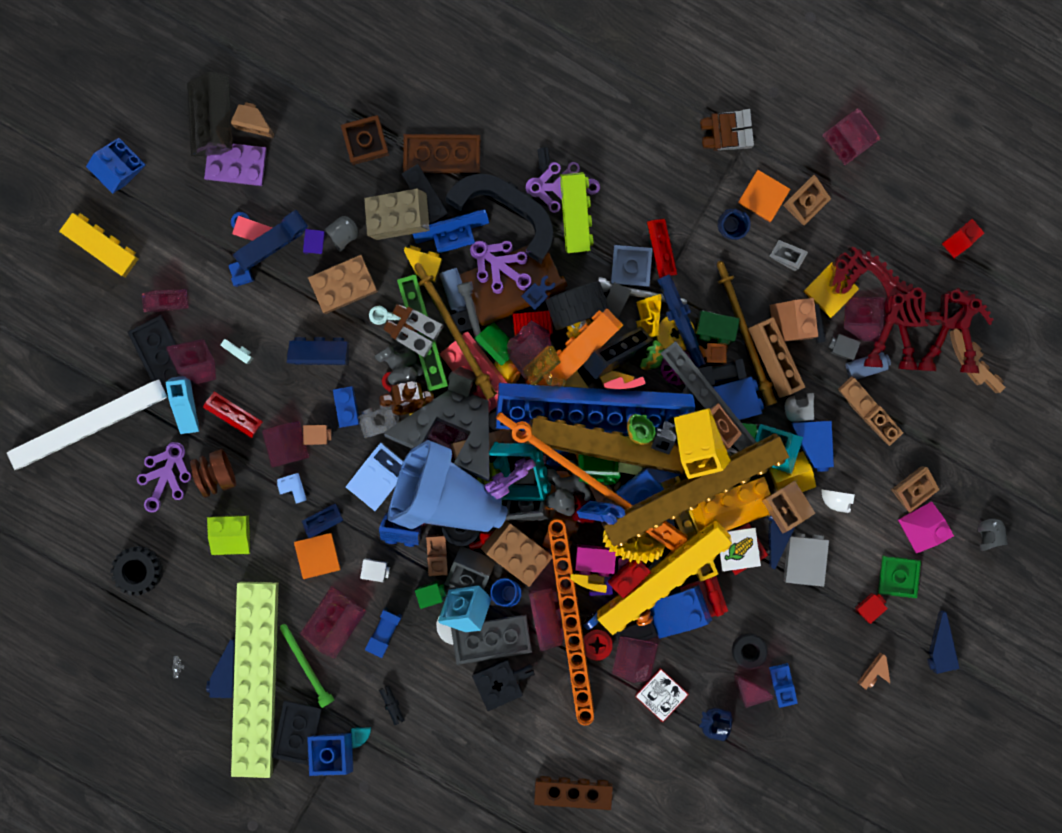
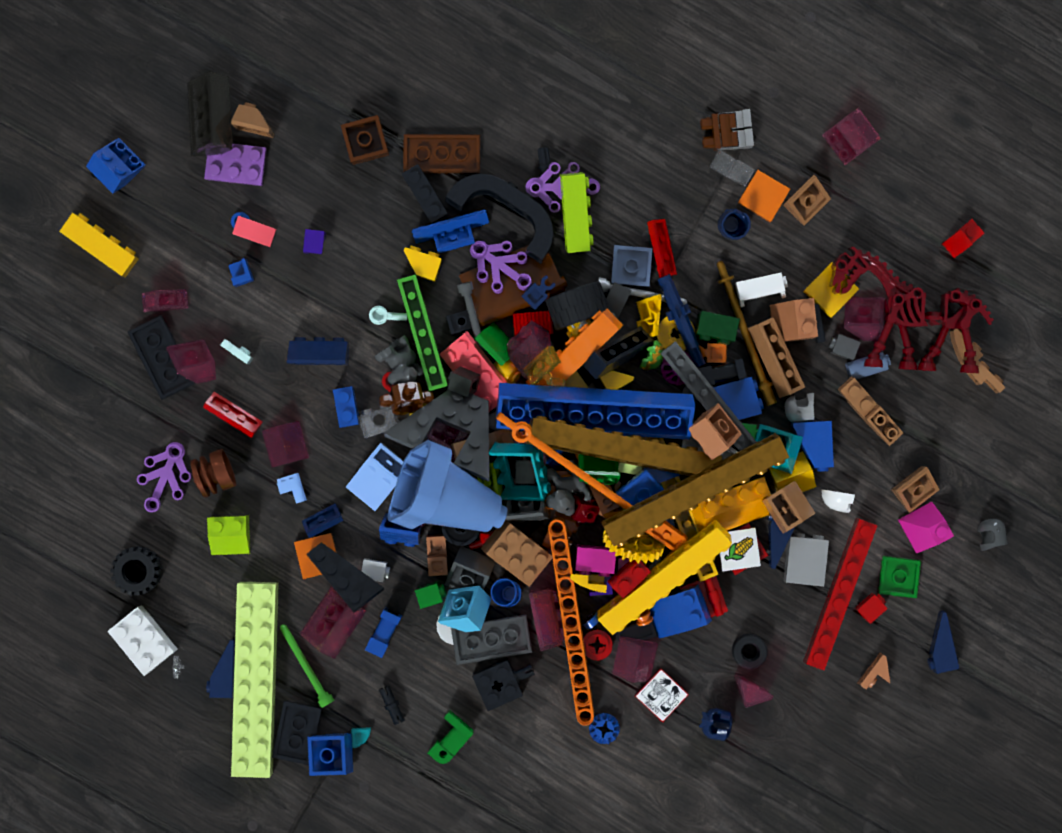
white beam [7,380,167,470] -> none
medium azure slope [166,375,199,434] -> none
dark blue beam [233,210,308,271] -> none
nougat brick [303,425,332,445] -> none
medium nougat brick [308,255,378,314] -> none
dark grey helmet [324,216,359,252] -> none
dark tan brick [364,188,430,240] -> none
light grey hips [383,304,443,358] -> none
pearl gold bar [414,263,497,400] -> none
sand blue brick [439,268,467,313] -> none
medium lavender plant [484,458,536,499] -> none
reddish brown brick [534,776,613,810] -> none
blue hinge [576,501,626,525] -> none
coral slope [603,377,646,389] -> none
bright green hair [627,414,656,445] -> none
black brick [651,421,677,455] -> none
yellow slope [674,408,731,479] -> none
light grey slope [769,240,808,271] -> none
blue slope [769,663,798,708] -> none
none -> white brick [108,605,178,676]
none -> black wing [306,542,385,613]
none -> green piece [427,710,474,764]
none -> blue gear [589,713,620,744]
none -> clear slope [710,150,754,186]
none -> white brick [735,273,788,307]
none -> red brick [803,518,877,670]

